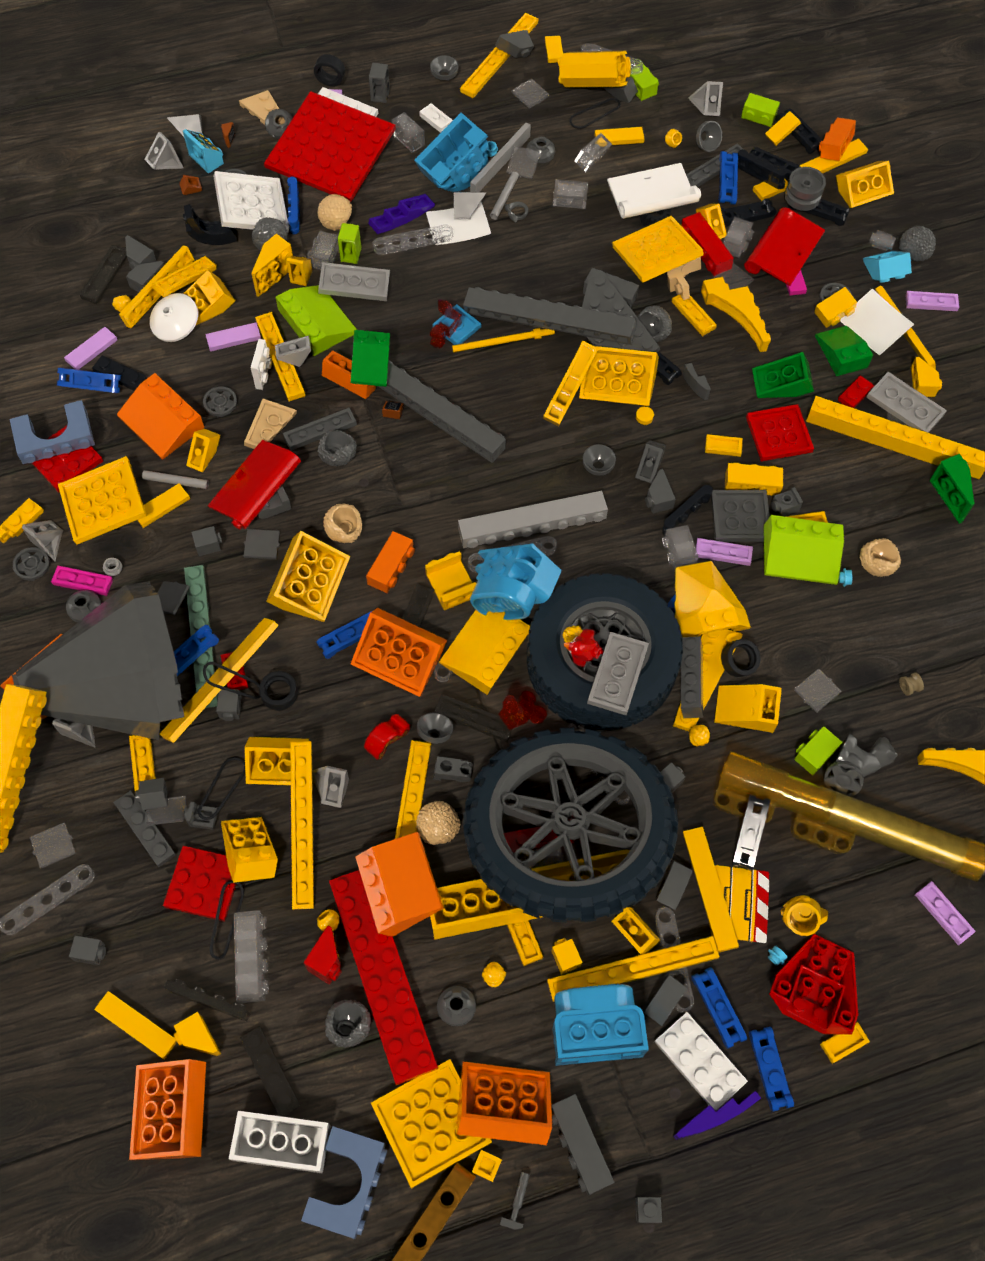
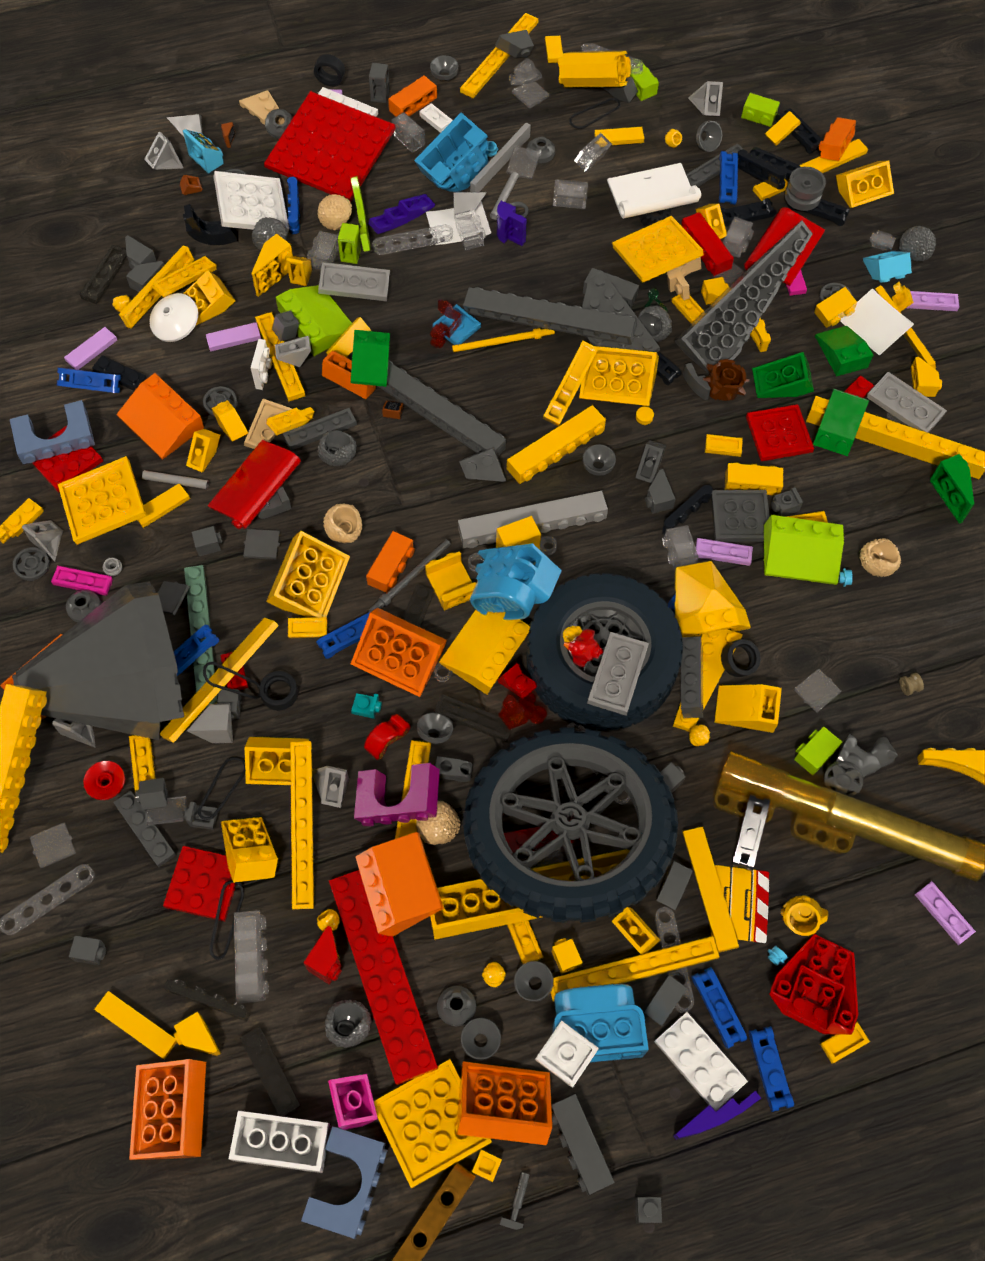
none -> red dish [83,761,125,800]
none -> light grey slope [187,703,233,743]
none -> yellow slope [212,400,248,442]
none -> yellow hinge [266,407,315,435]
none -> dark grey brick [272,310,299,342]
none -> yellow tile [288,617,327,638]
none -> yellow tile [326,317,371,358]
none -> dark pink slope [328,1074,378,1130]
none -> lime tile [351,176,370,252]
none -> teal bracket [351,693,382,719]
none -> magenta arch [354,763,440,826]
none -> dark grey bar [368,539,451,613]
none -> orange brick [388,76,437,121]
none -> clear brick [455,209,486,251]
none -> dark grey wing [459,447,506,482]
none -> dark grey piece [461,1018,501,1060]
none -> yellow brick [496,516,541,565]
none -> dark purple brick [497,200,527,246]
none -> red slope [498,663,537,699]
none -> yellow brick [507,405,606,484]
none -> clear brick [509,58,542,85]
none -> dark grey piece [514,961,554,1002]
none -> white tile [535,1021,599,1088]
none -> clear green piece [644,288,668,313]
none -> dark grey wedge [674,221,813,374]
none -> reddish brown brick [703,359,749,401]
none -> green slope [813,389,869,456]
none -> yellow plate [892,282,914,312]

